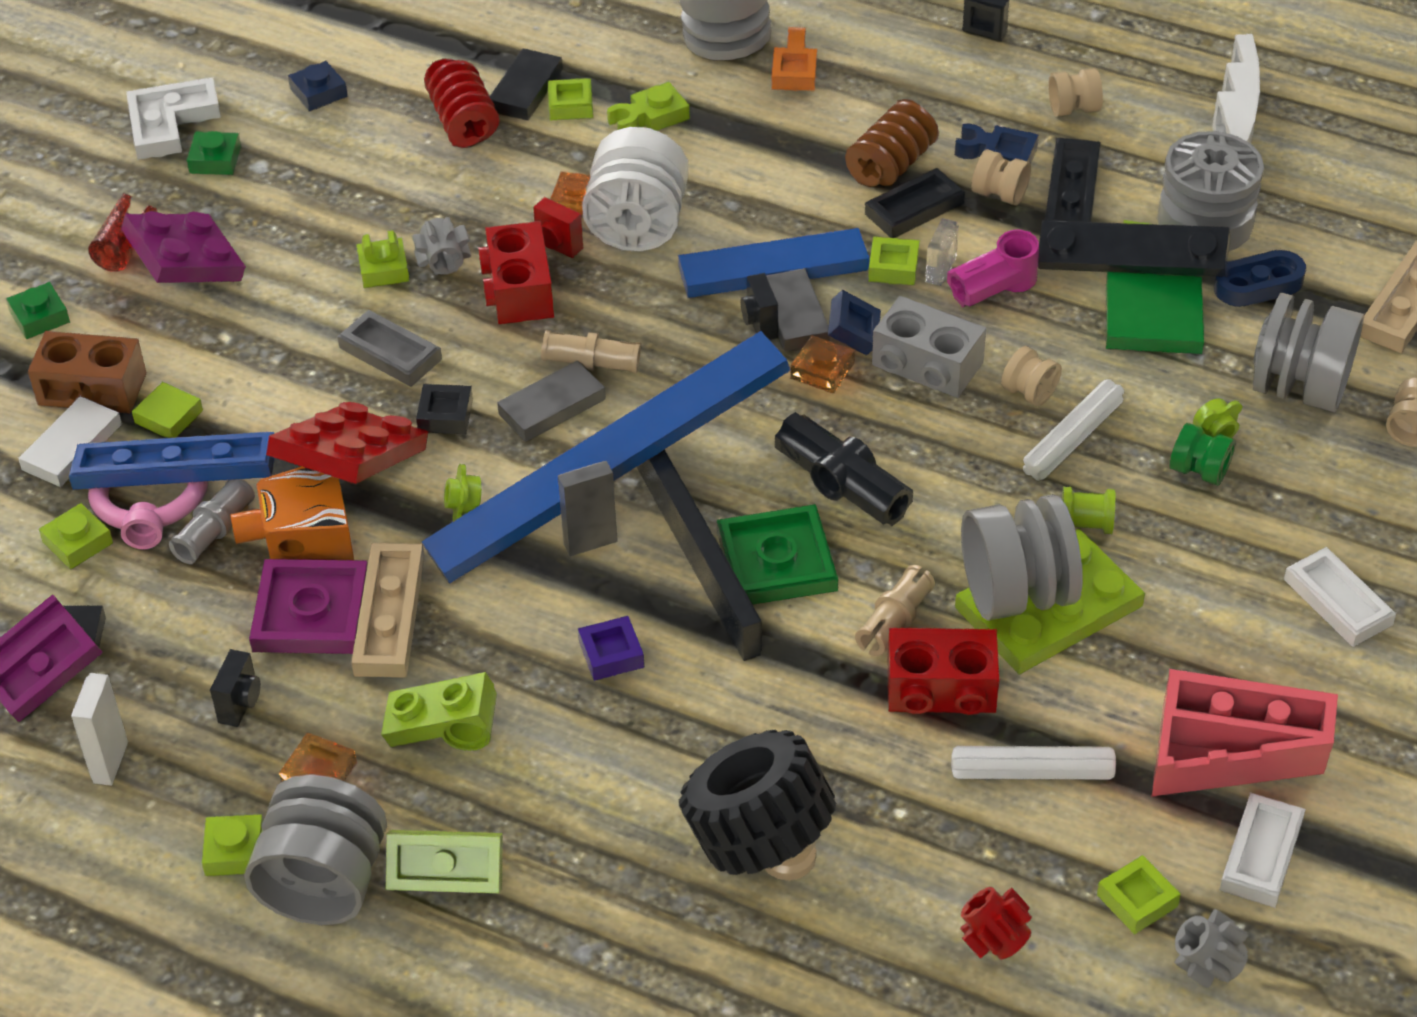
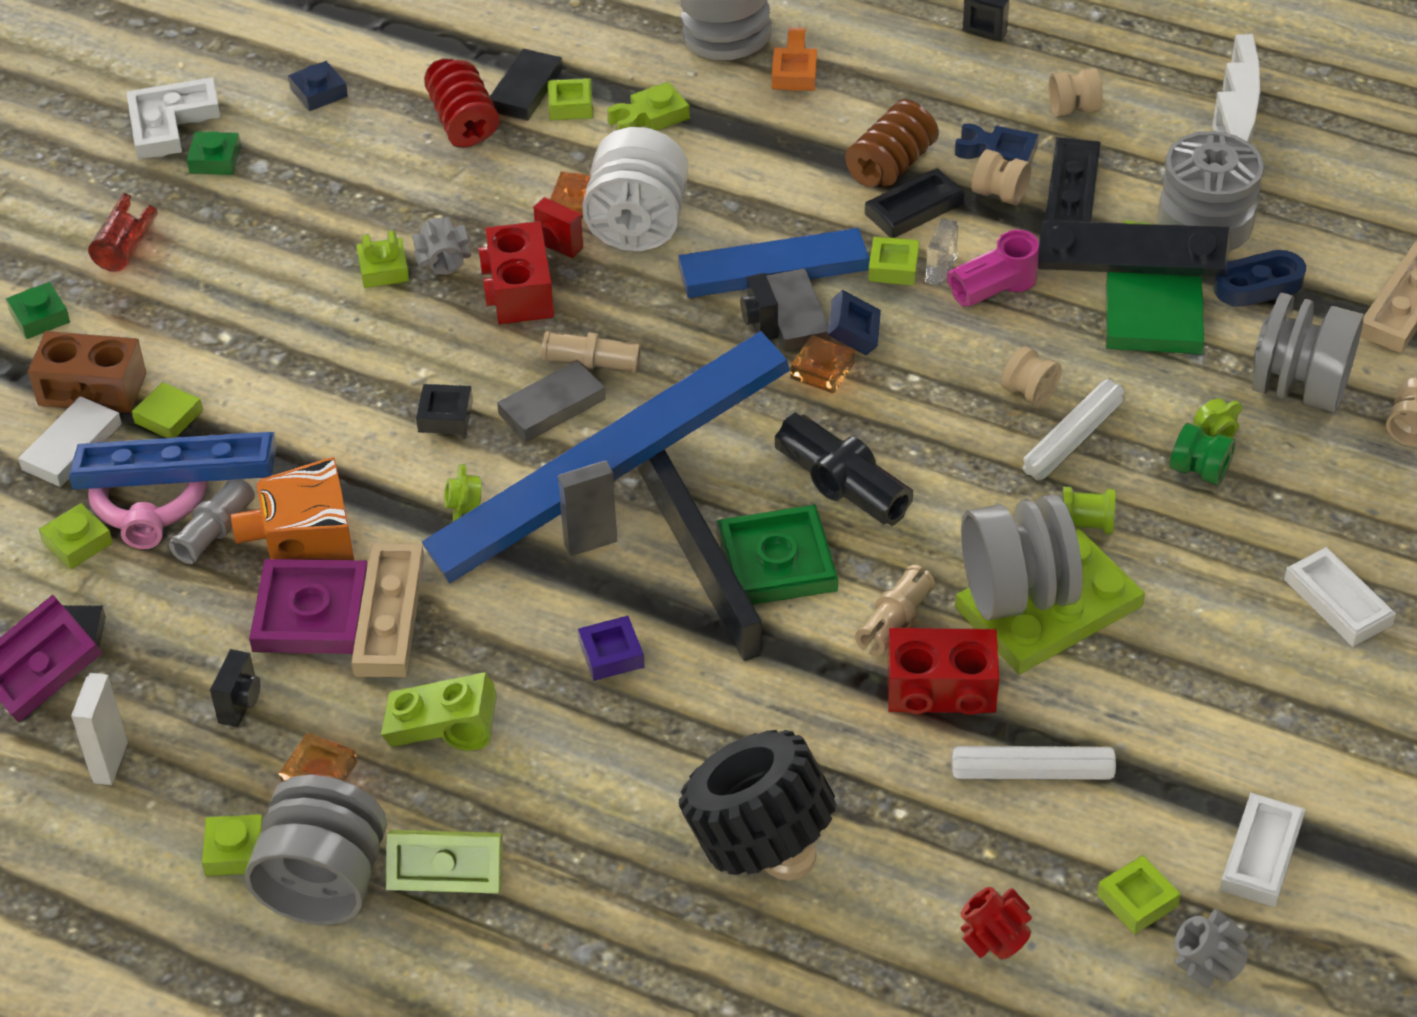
magenta plate [121,211,246,283] -> none
red plate [266,402,429,484] -> none
flat silver tile [337,310,442,387] -> none
light grey brick [872,296,986,398] -> none
coral wedge [1151,669,1338,797] -> none

